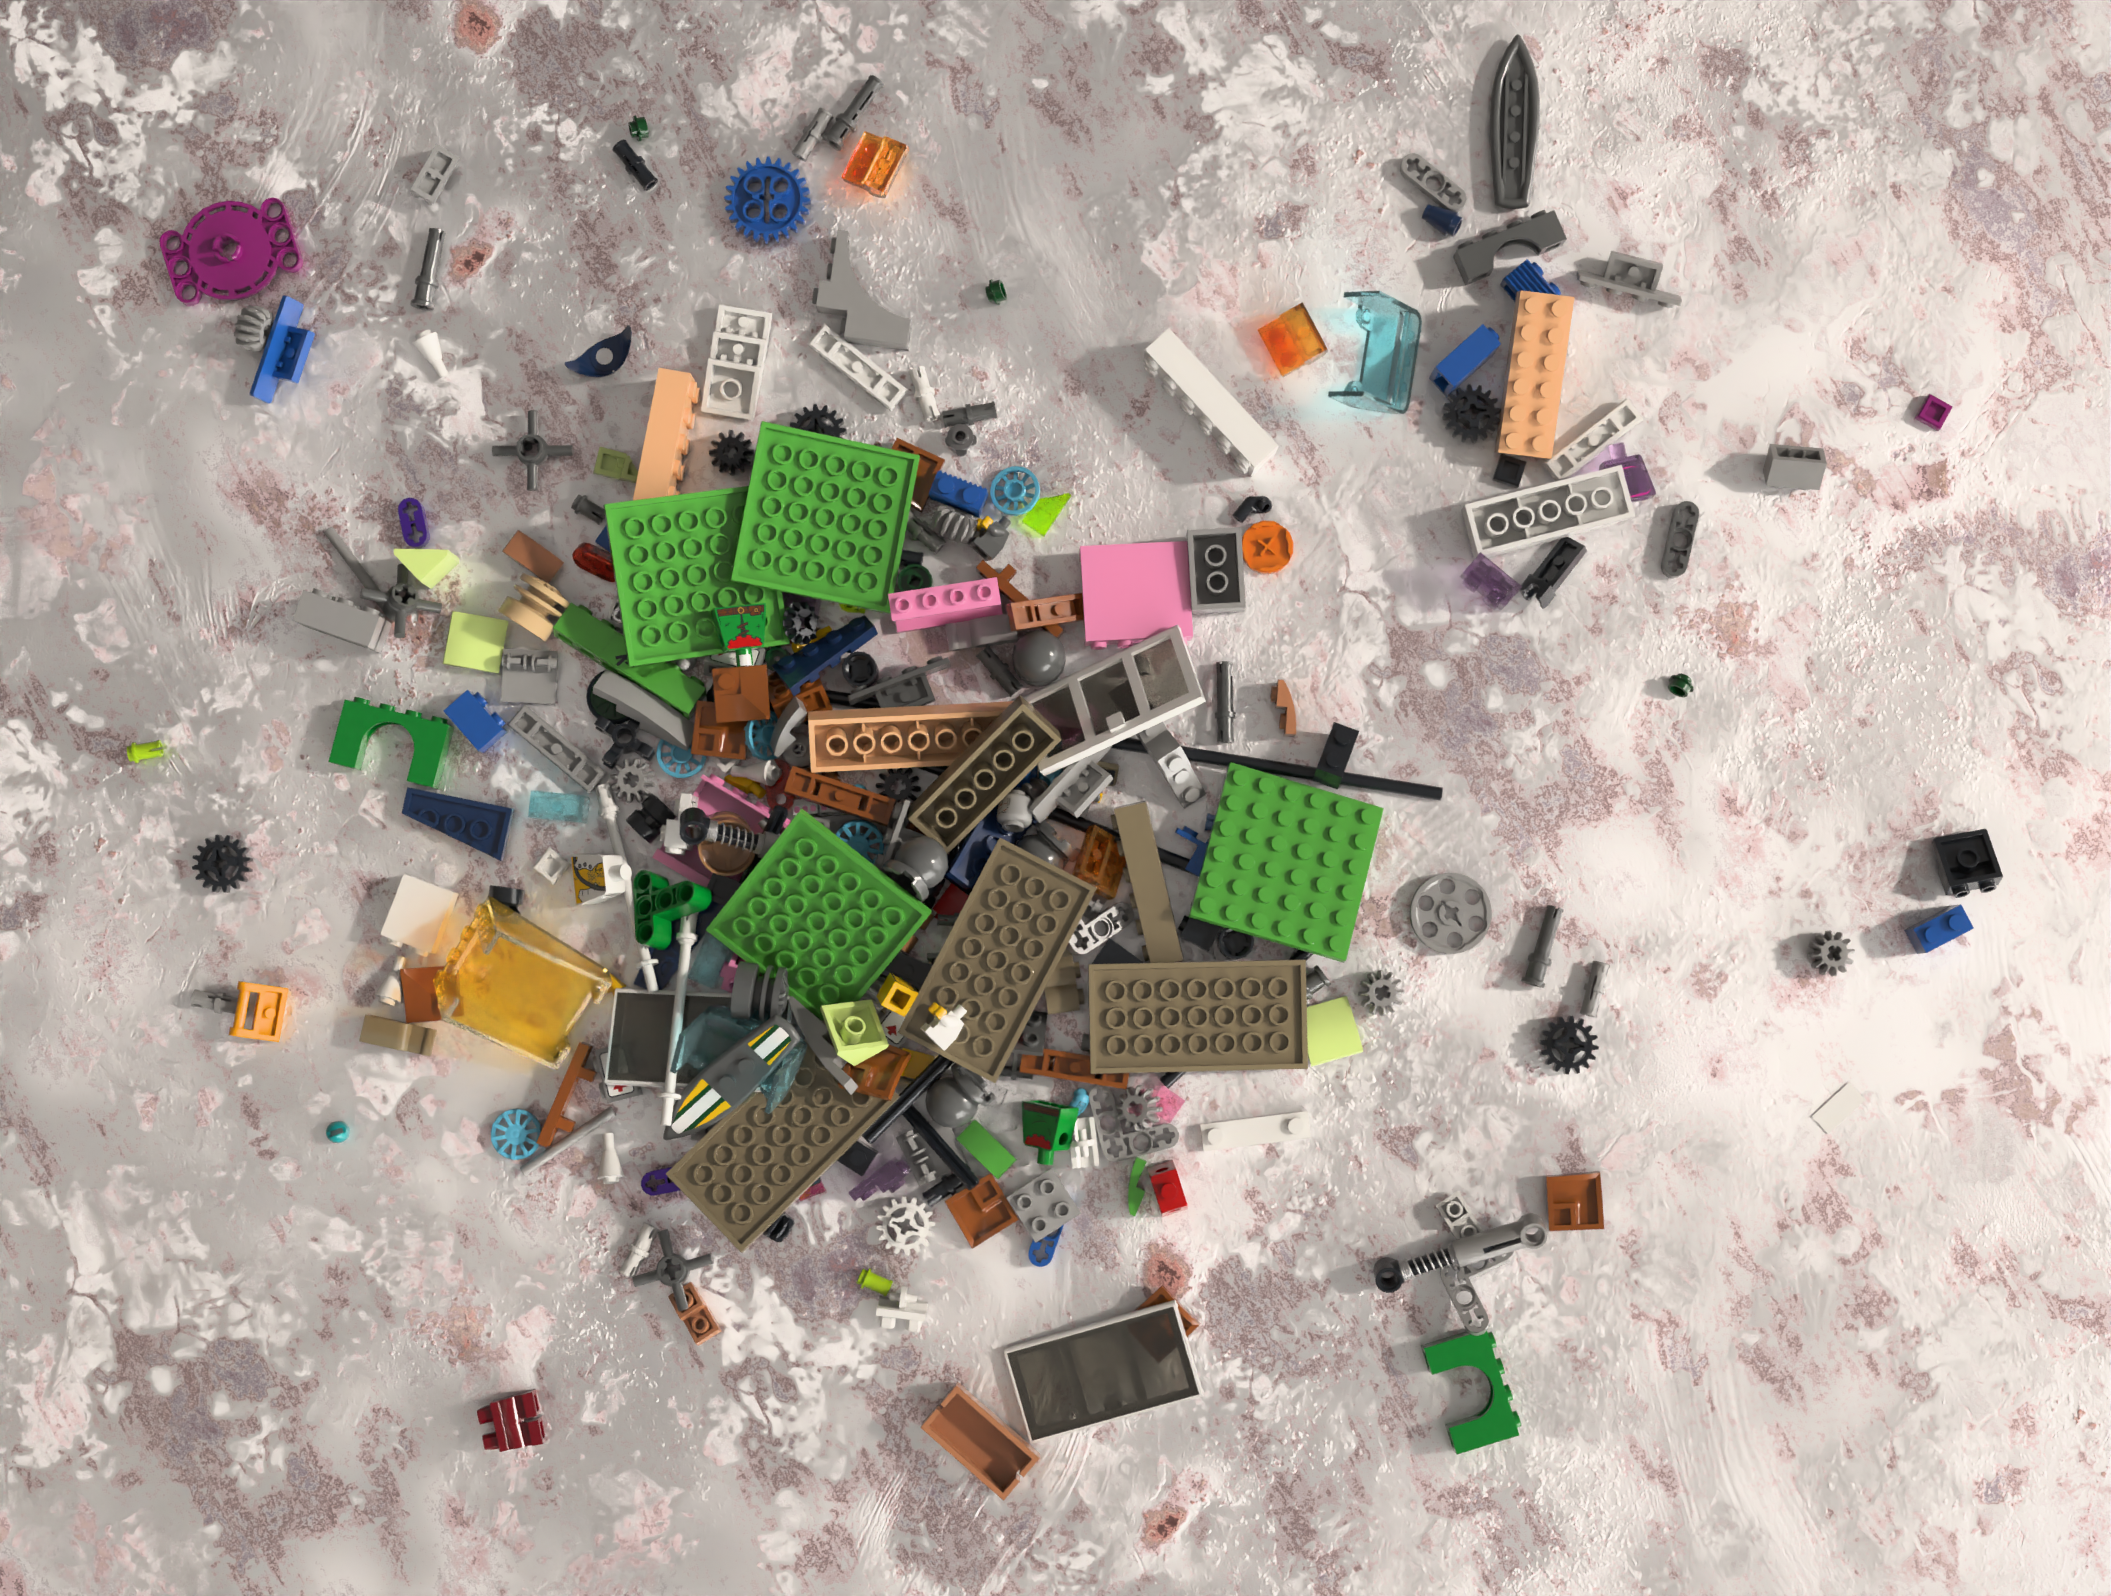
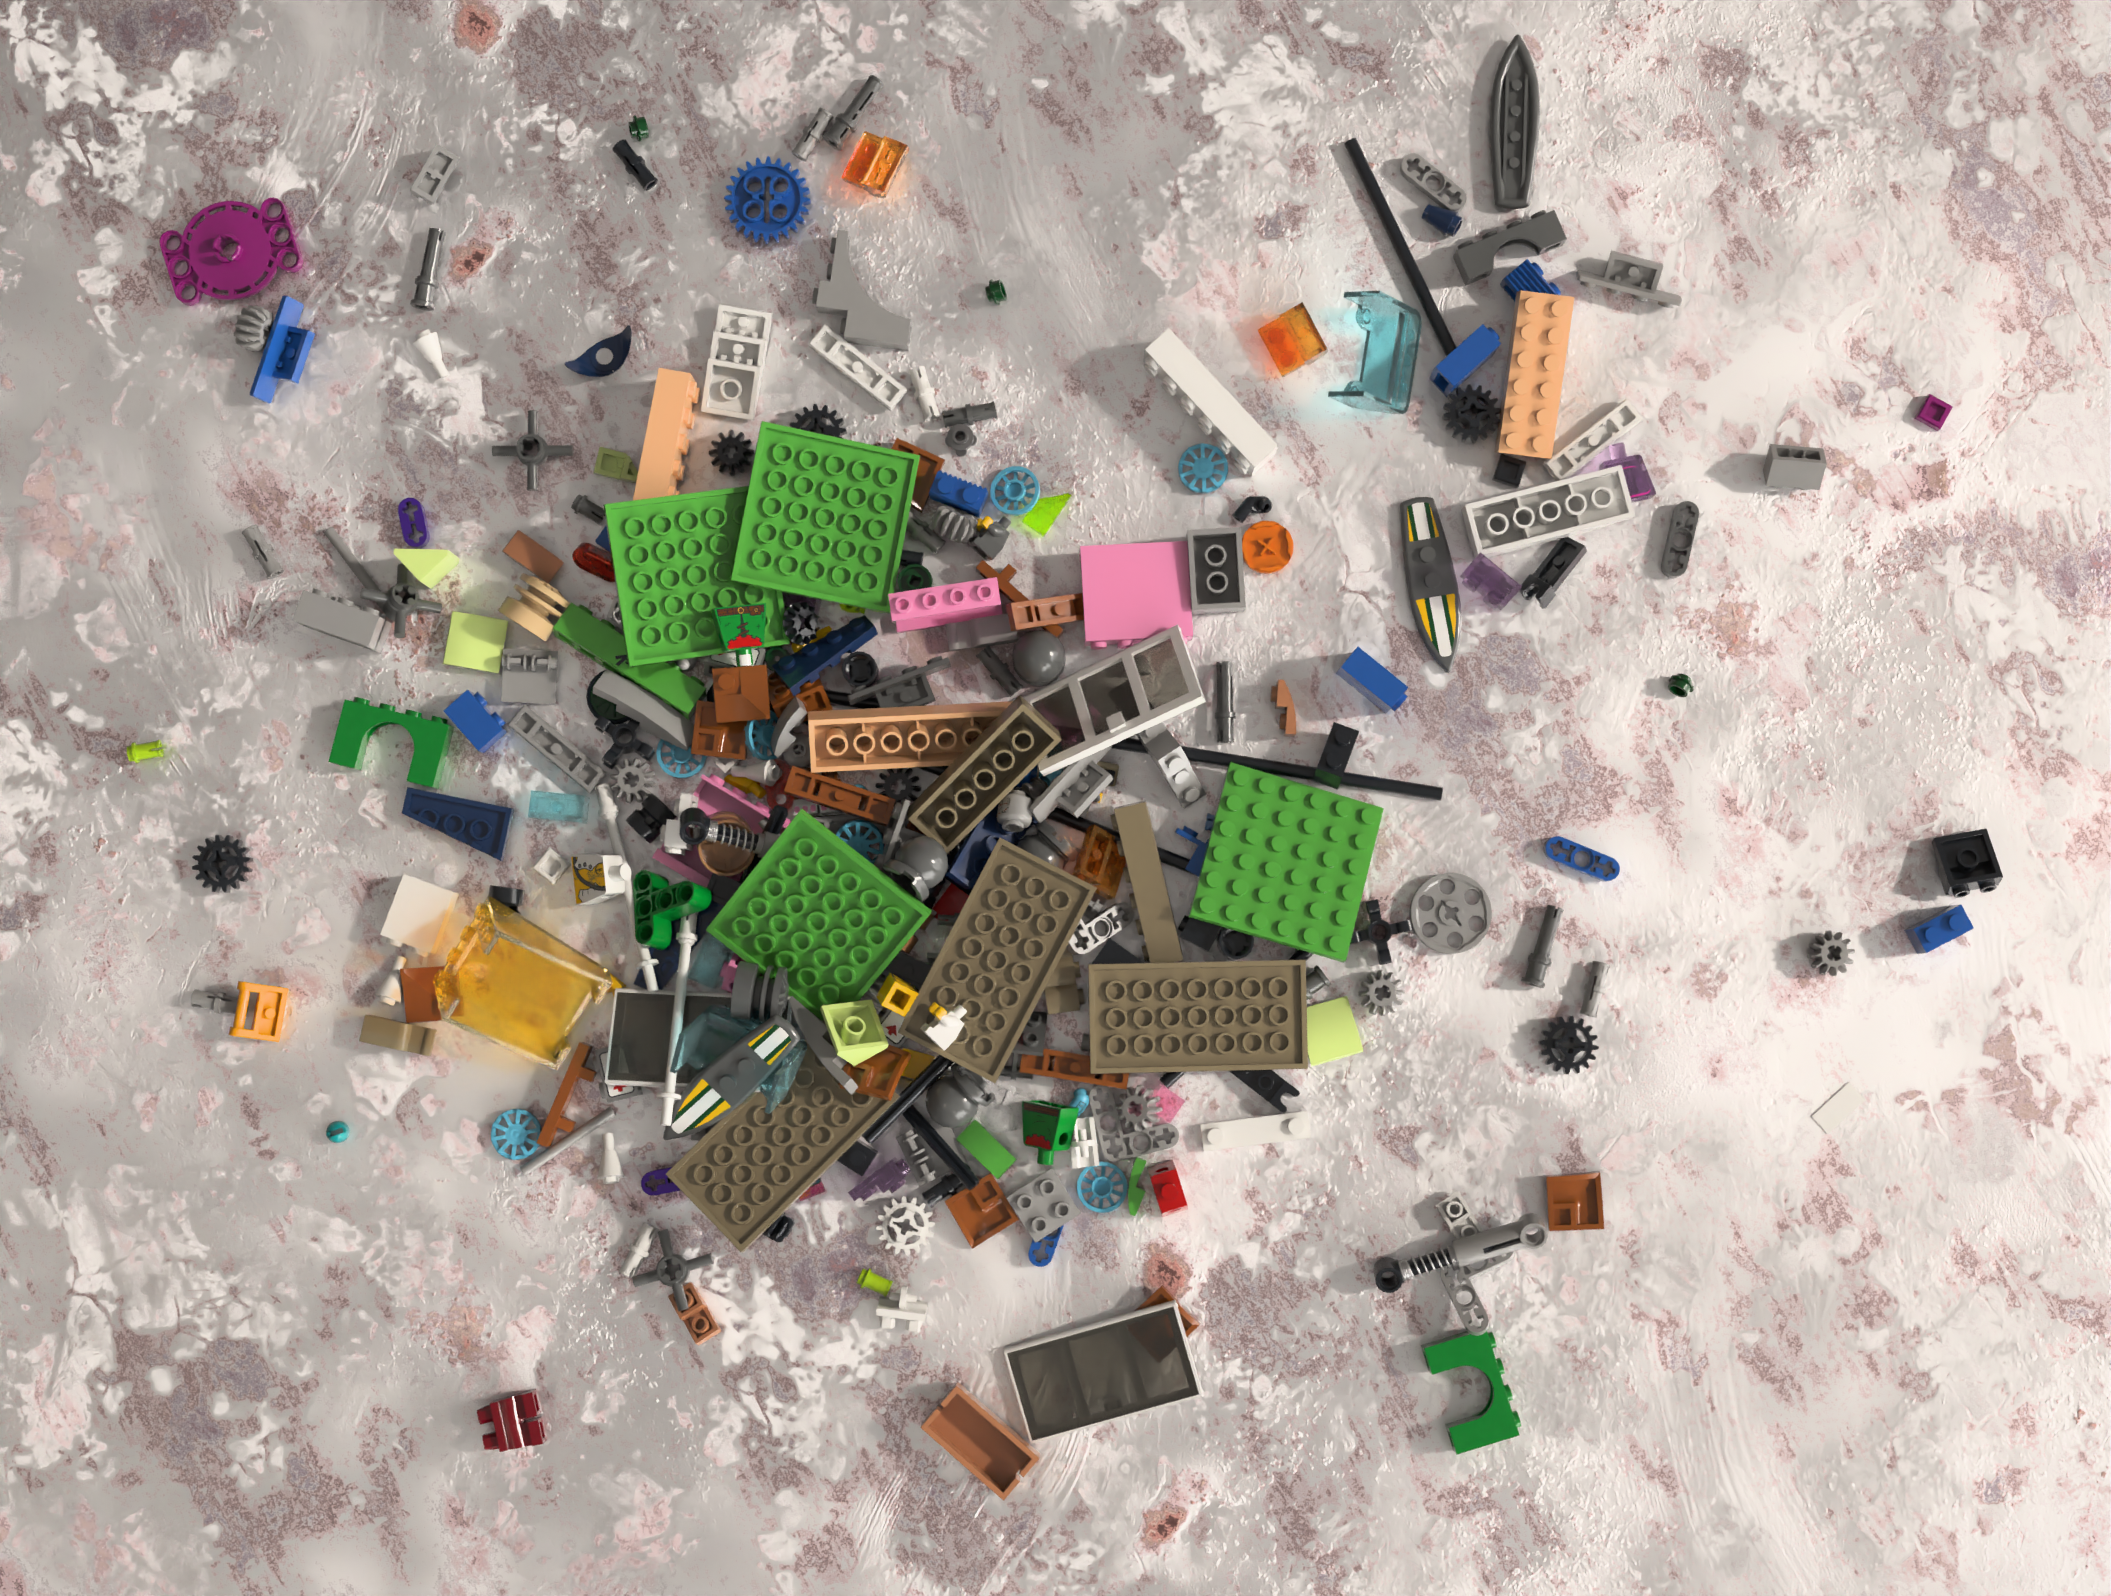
none -> light grey pin [242,525,284,579]
none -> medium azure wheel [1077,1161,1128,1213]
none -> medium azure wheel [1178,443,1228,494]
none -> black plate [1229,1070,1301,1114]
none -> blue brick [1336,647,1408,714]
none -> black piece [1344,138,1457,357]
none -> black pin [1350,899,1412,965]
none -> dark grey piece [1400,497,1462,673]
none -> blue beam [1543,836,1620,882]

